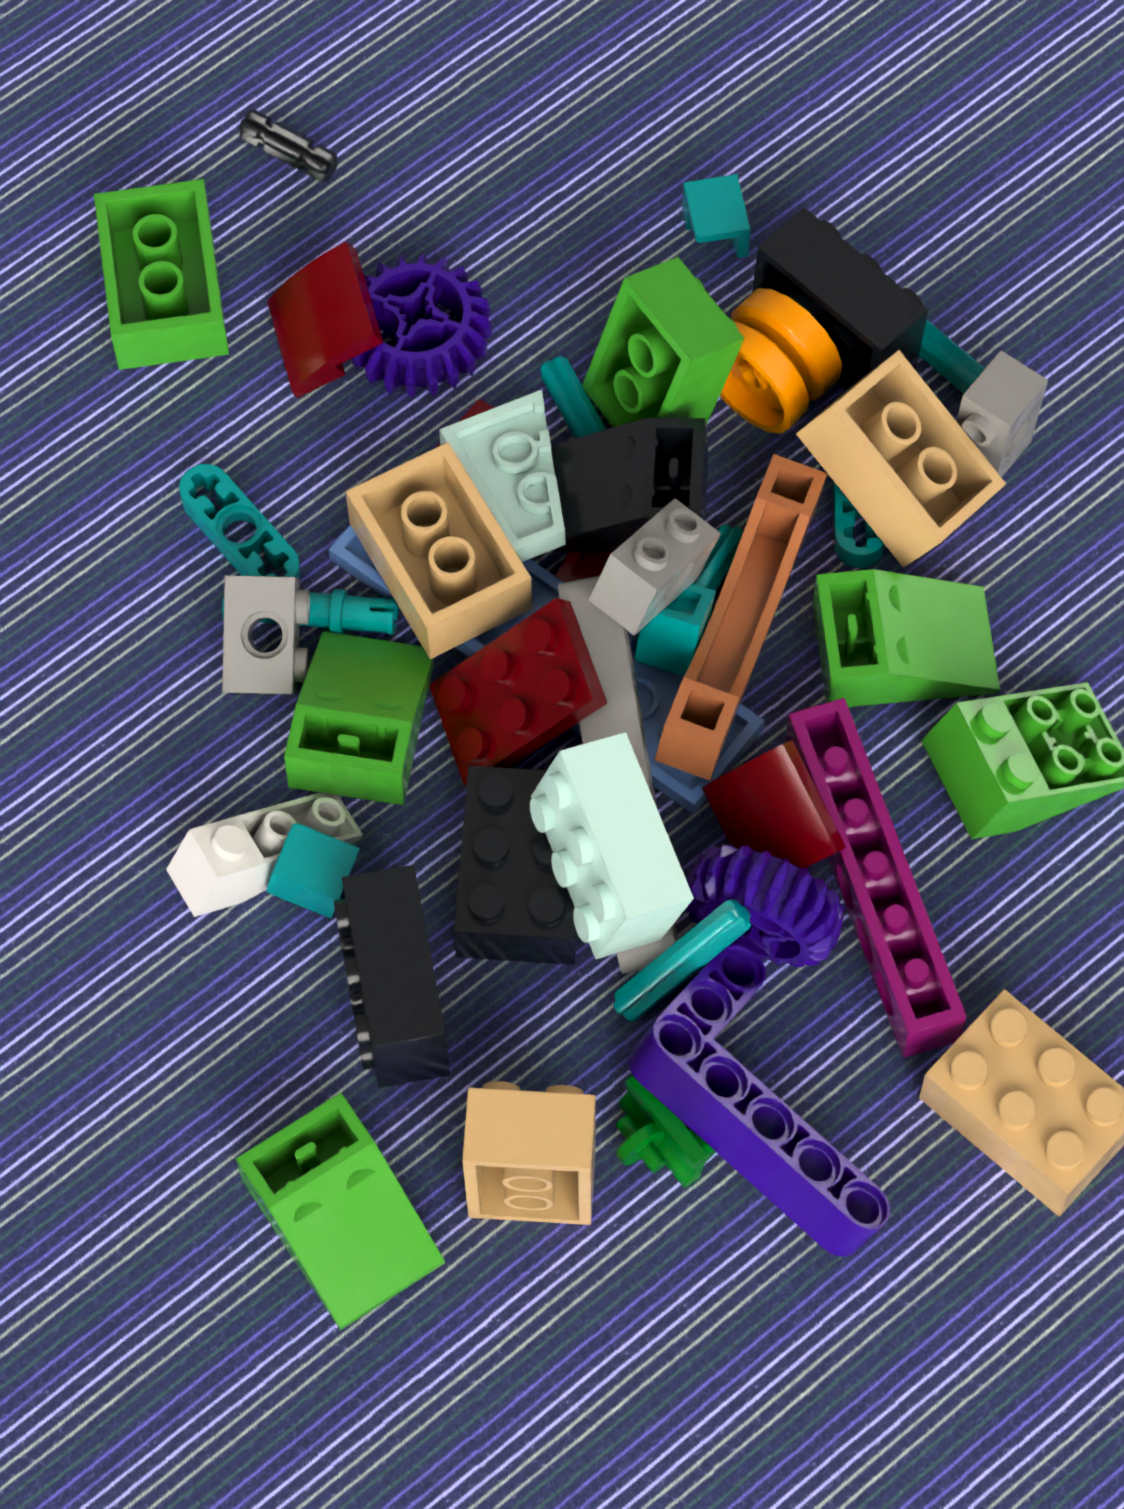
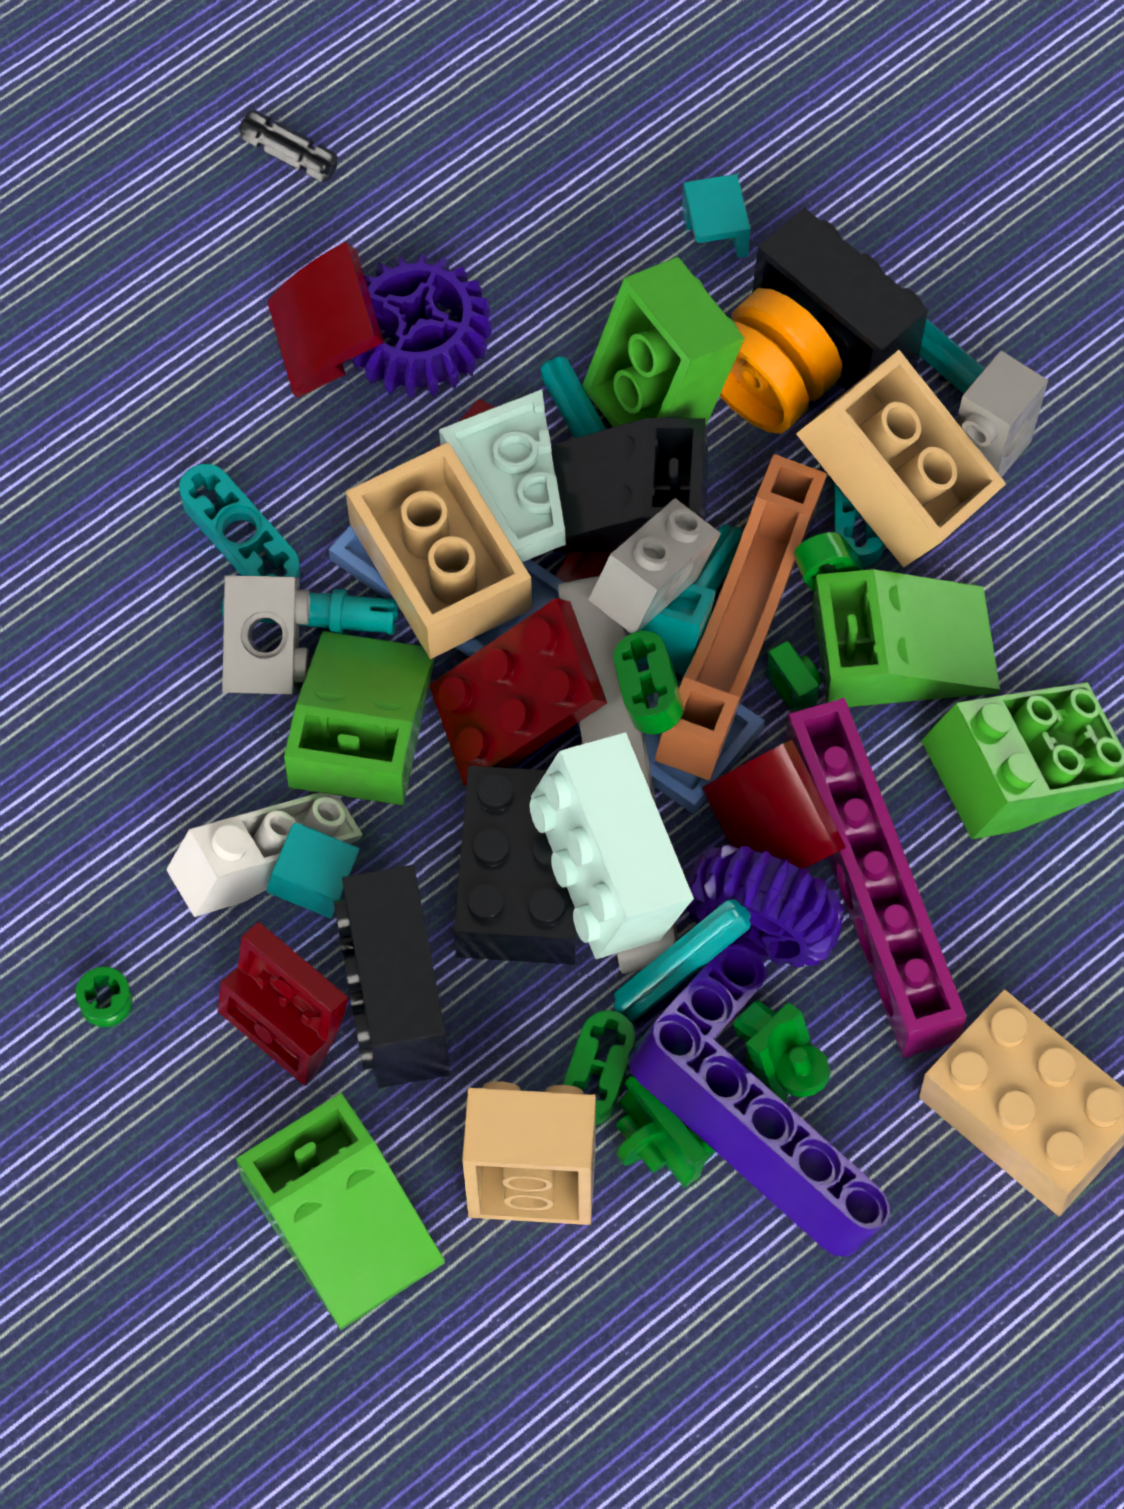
bright green brick [94,179,229,370] -> none
none -> green bush [76,967,132,1027]
none -> dark red slope [217,921,348,1086]
none -> green beam [563,1010,635,1125]
none -> green beam [613,631,683,735]
none -> green hips [733,1000,831,1103]
none -> green plate [766,641,821,713]
none -> green beam [793,532,864,592]

